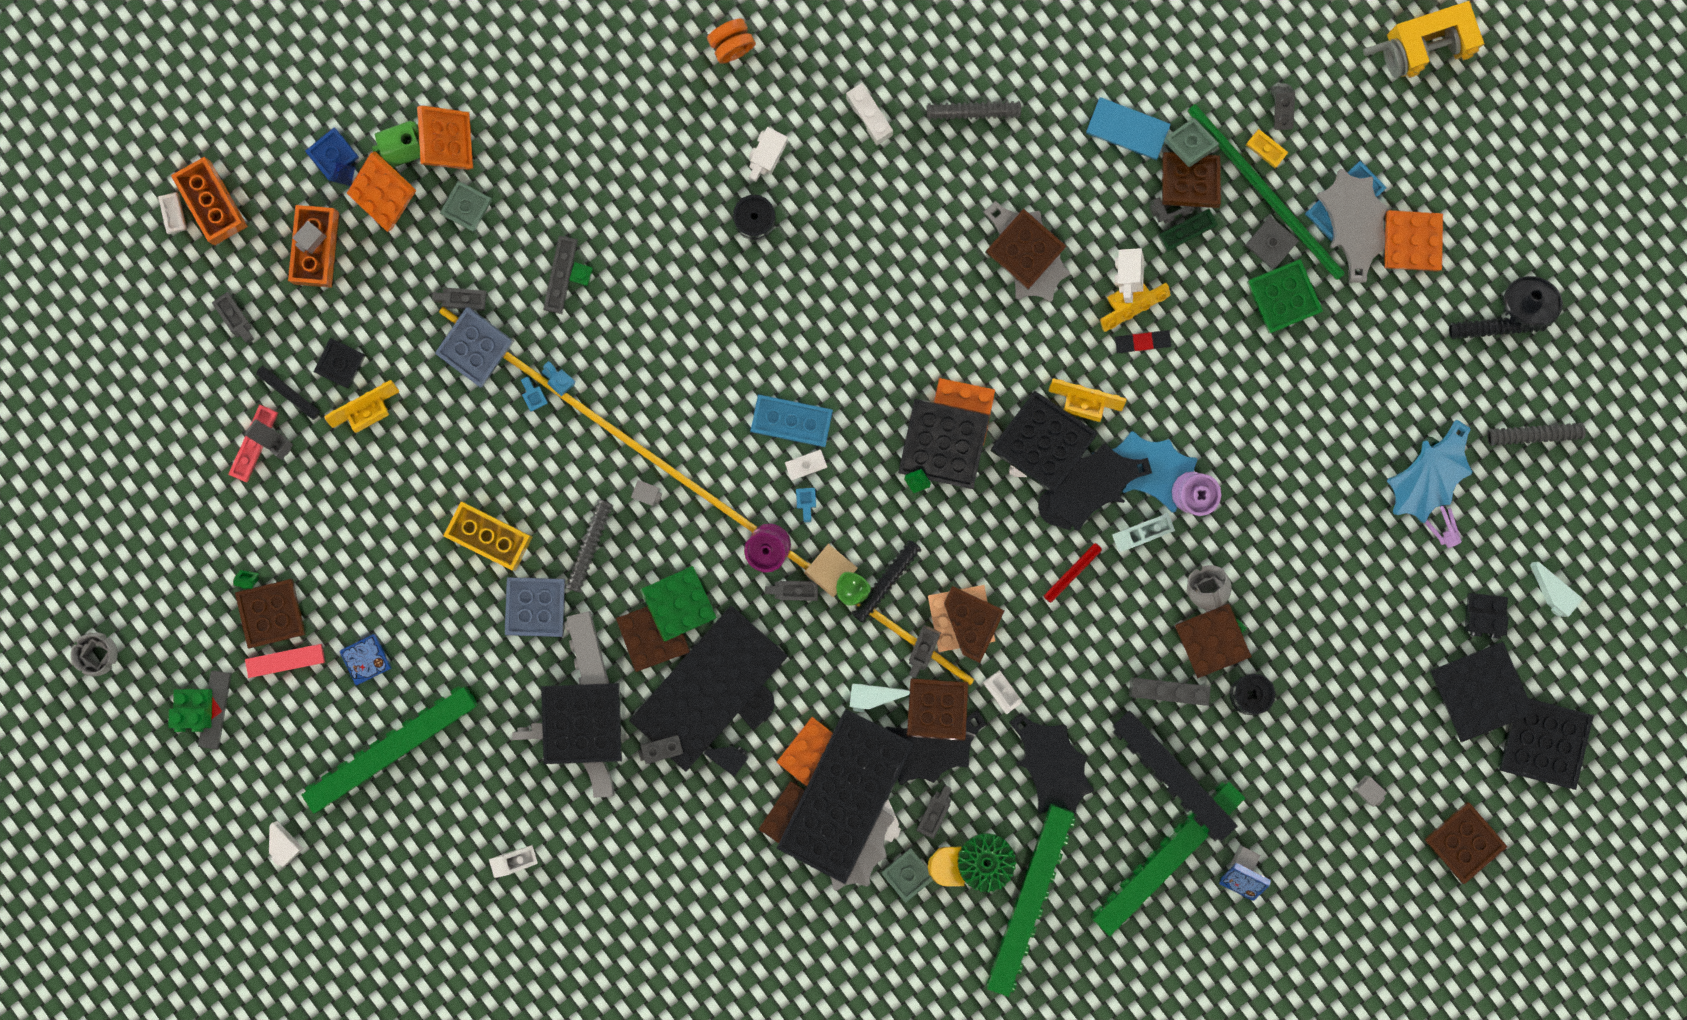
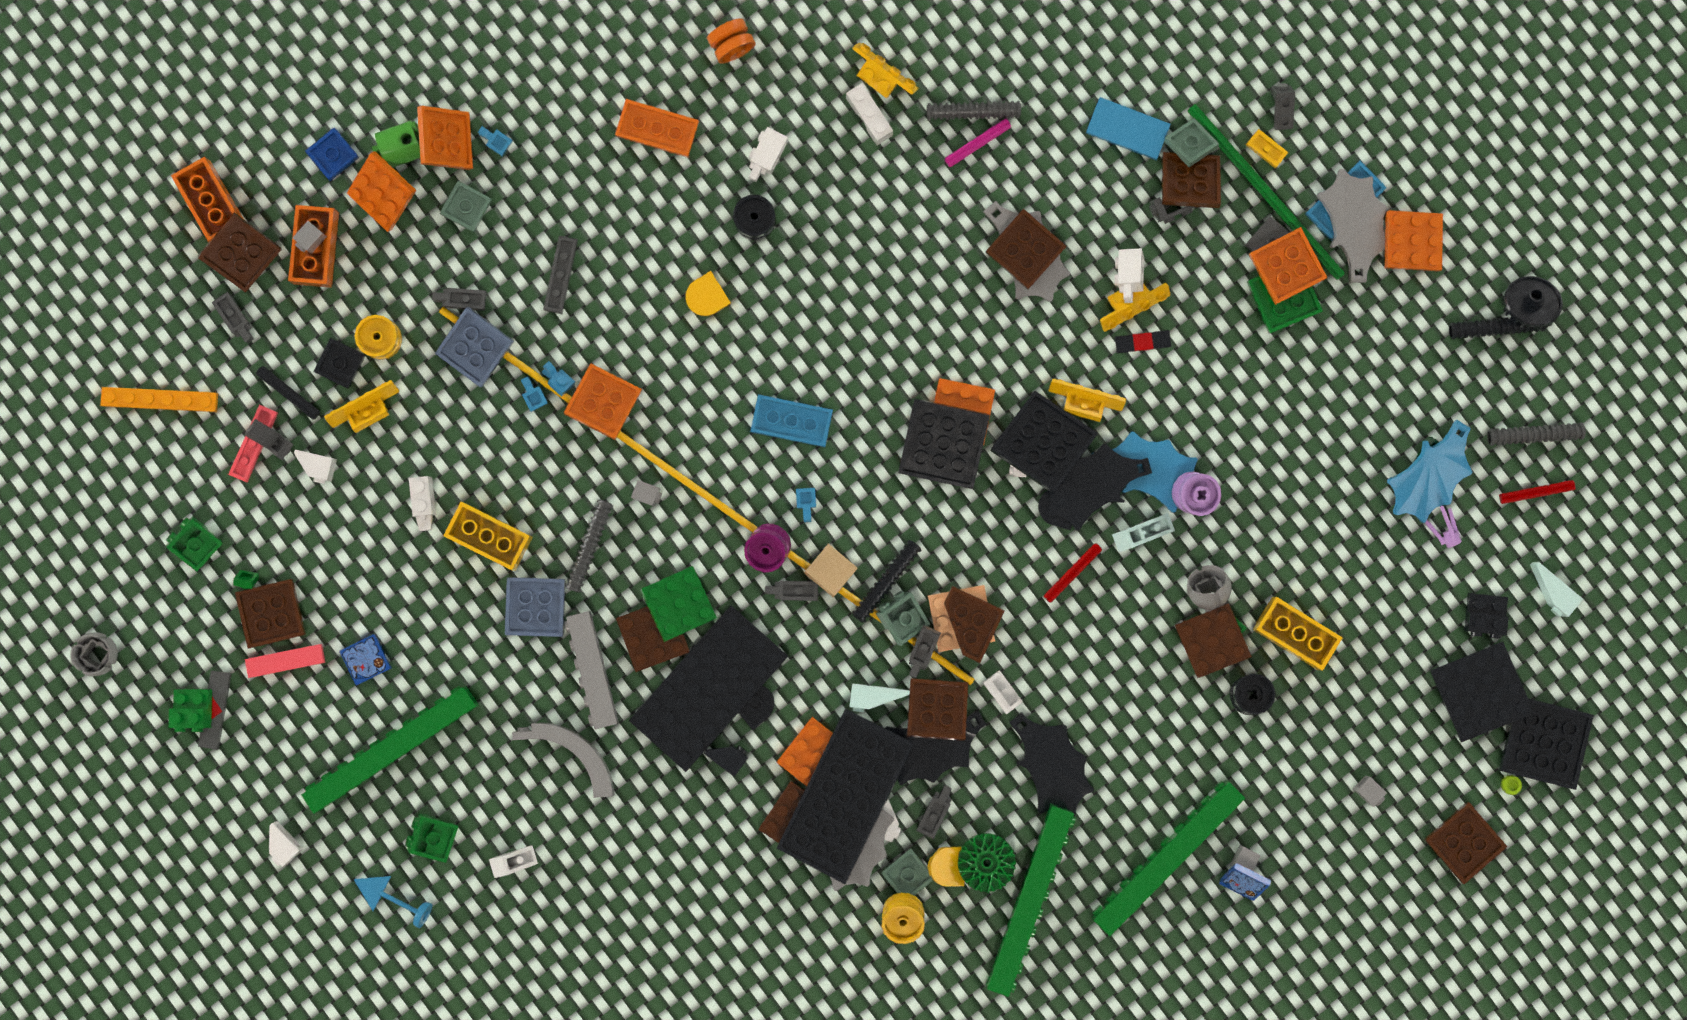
white plate [158,192,187,234] -> none
clear blue plate [332,162,355,186] -> none
black plate [541,683,622,764] -> none
green plate [569,262,594,287] -> none
dark grey bracket [638,735,683,764] -> none
white plate [785,450,827,481] -> none
bright green helmet [836,572,871,606] -> none
green plate [904,469,931,494] -> none
black brick [1112,710,1238,842] -> none
dark grey brick [1129,677,1211,706] -> none
dark green plate [1158,209,1218,253] -> none
yellow piece [1363,1,1484,78] -> none
none -> light orange plate [100,387,218,412]
none -> green plate [166,516,223,572]
none -> reddish brown plate [198,213,282,293]
none -> white slope [294,450,337,484]
none -> yellow wheel [354,315,402,360]
none -> dark azure piece [354,876,433,928]
none -> green plate [405,813,459,863]
none -> white hinge [409,476,436,531]
none -> dark azure plate [478,126,513,157]
none -> orange plate [564,363,642,440]
none -> orange plate [615,99,699,158]
none -> yellow tile [686,271,731,316]
none -> yellow bracket [852,43,919,98]
none -> sand green plate [876,591,930,646]
none -> yellow wheel [882,893,925,944]
none -> dark pink axle [945,119,1011,167]
none -> orange plate [1249,227,1328,305]
none -> yellow brick [1252,597,1343,671]
none -> red axle [1499,480,1576,504]
none -> lime tile [1501,775,1522,795]

